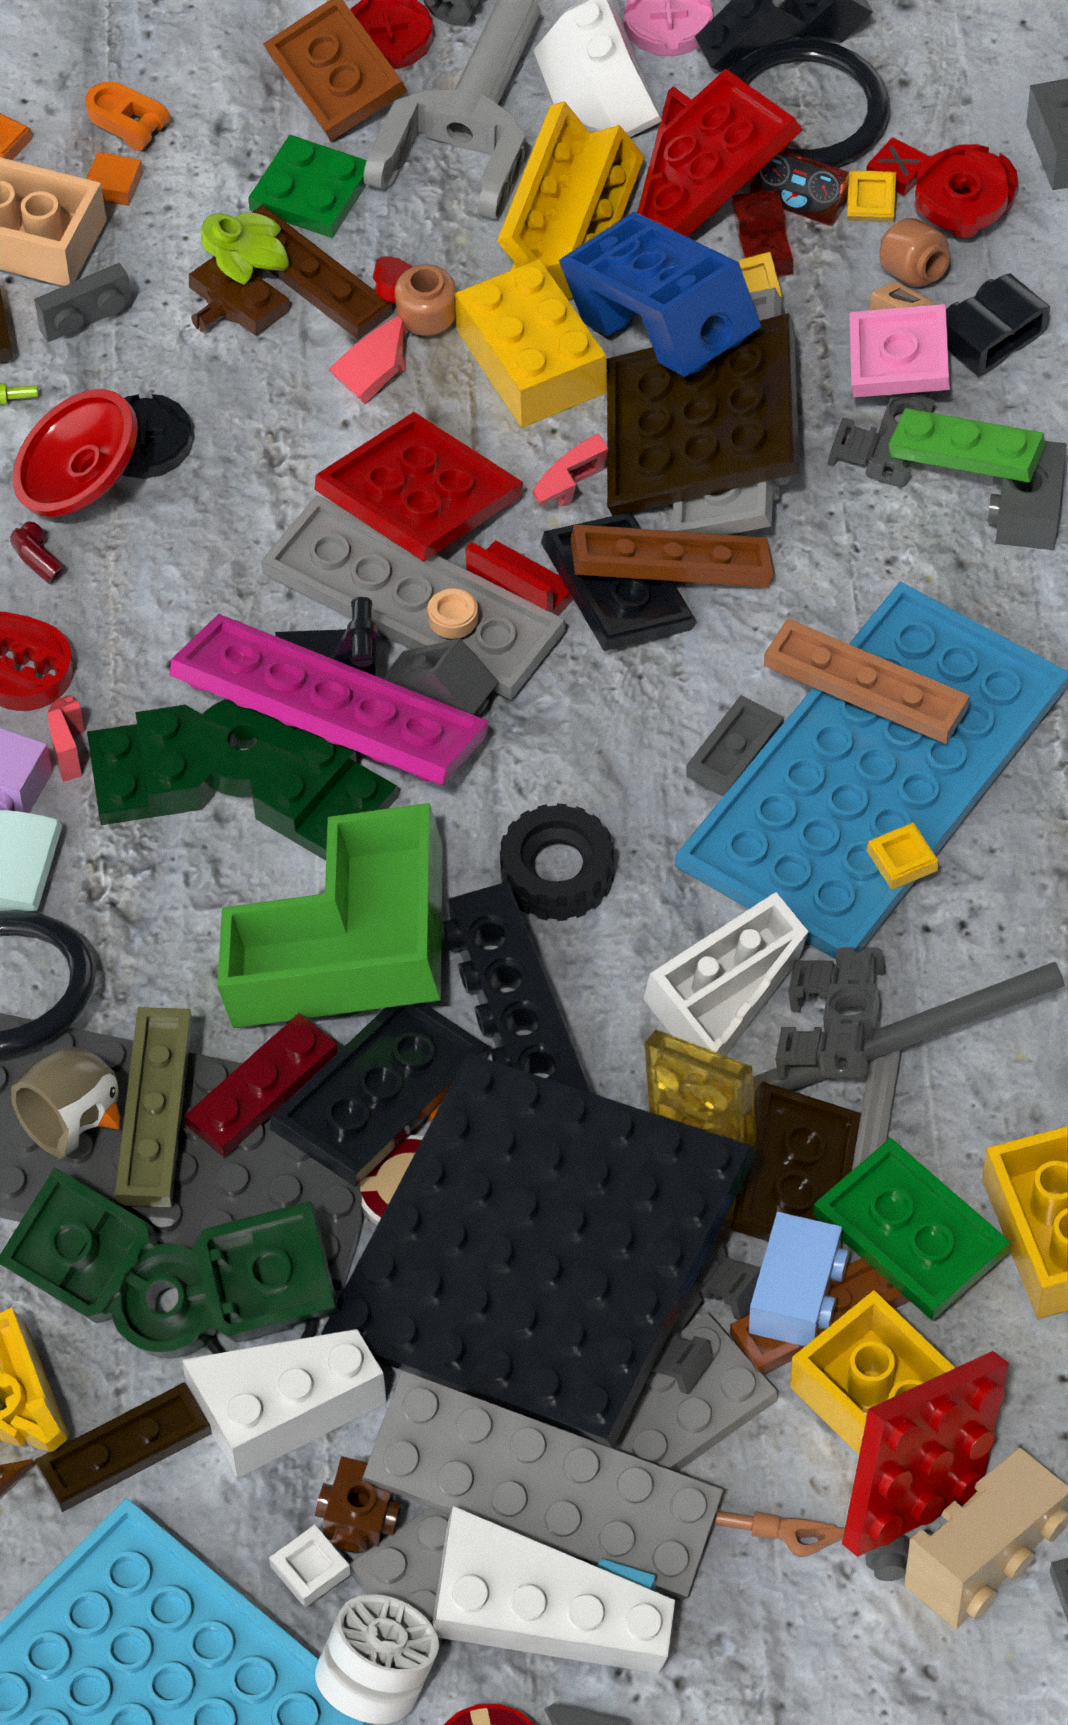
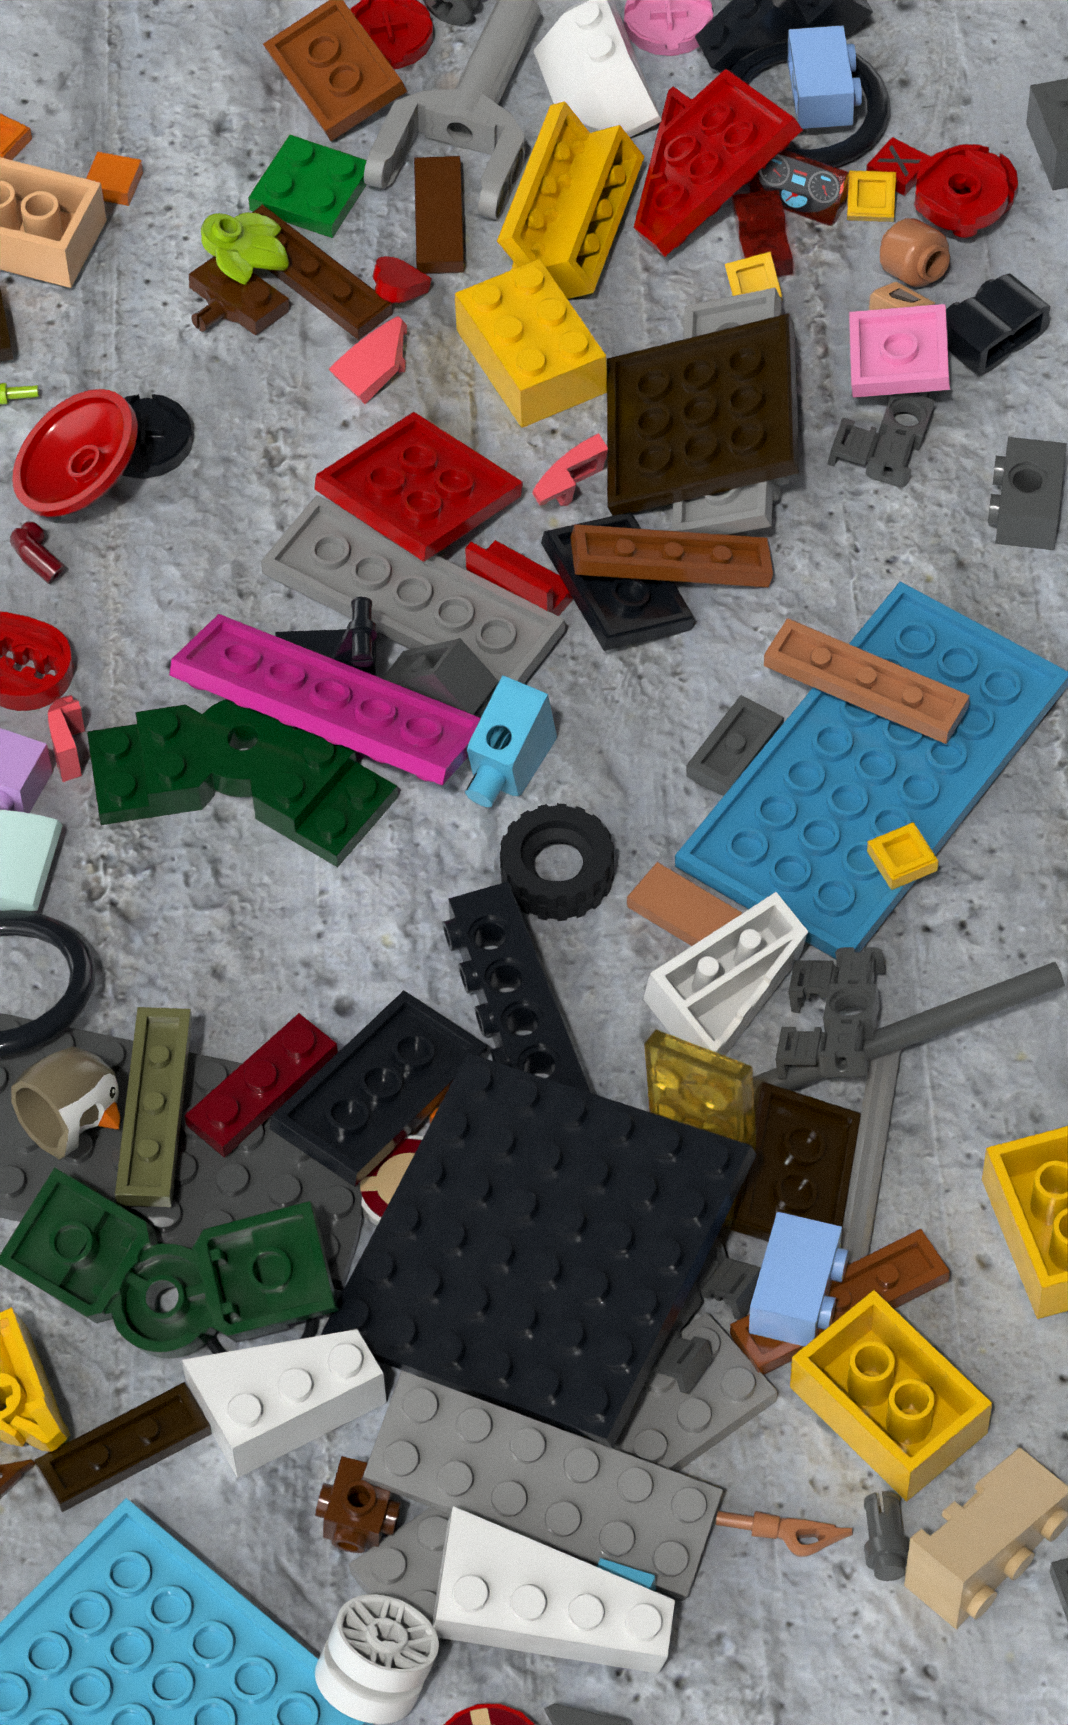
dark grey plate [34,262,132,342] -> none
orange plate [85,82,171,151] -> none
bright green piece [217,803,443,1028] -> none
white plate [269,1524,351,1608] -> none
nougat head [394,264,457,336] -> none
light nougat tile [427,588,478,639] -> none
blue plate [559,212,762,377] -> none
green plate [813,1137,1011,1321] -> none
red plate [842,1351,1009,1557] -> none
bright green plate [889,408,1046,483] -> none
none -> reddish brown tile [414,156,464,274]
none -> medium azure torso [465,675,557,807]
none -> nougat tile [627,862,742,946]
none -> light blue brick [787,25,862,129]

